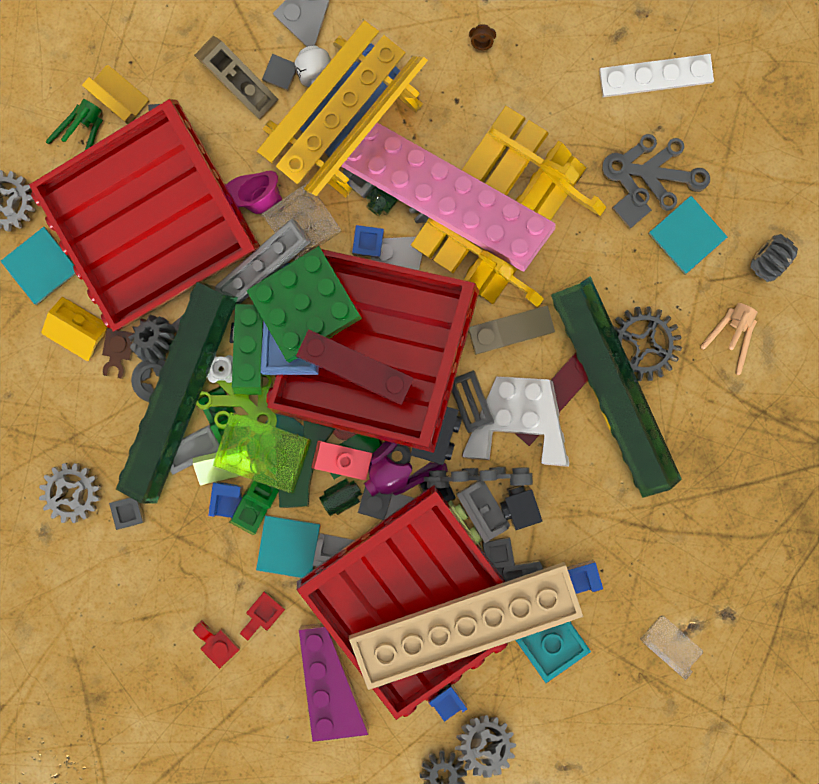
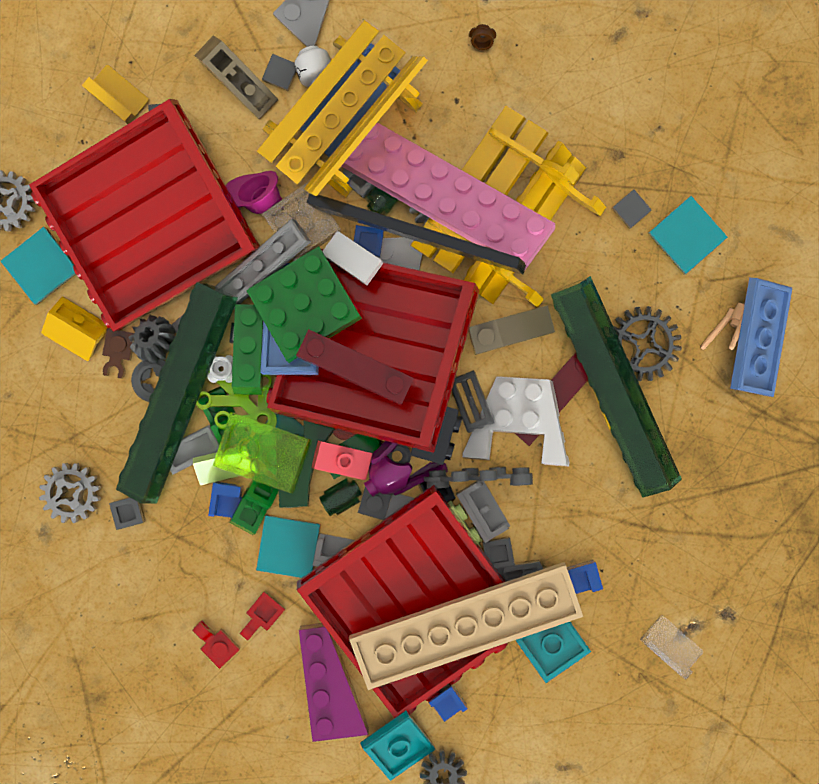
green plant [46,99,103,150] -> none
light grey gear [455,715,516,778] -> none
black brick [500,485,543,530] -> none
white plate [599,54,714,98] -> none
dark grey plant [602,134,710,211] -> none
dark grey gear [750,234,798,282] -> none
none -> black tile [306,194,527,275]
none -> white tile [323,231,383,285]
none -> teal tile [360,711,436,781]
none -> medium blue tile [730,277,792,397]

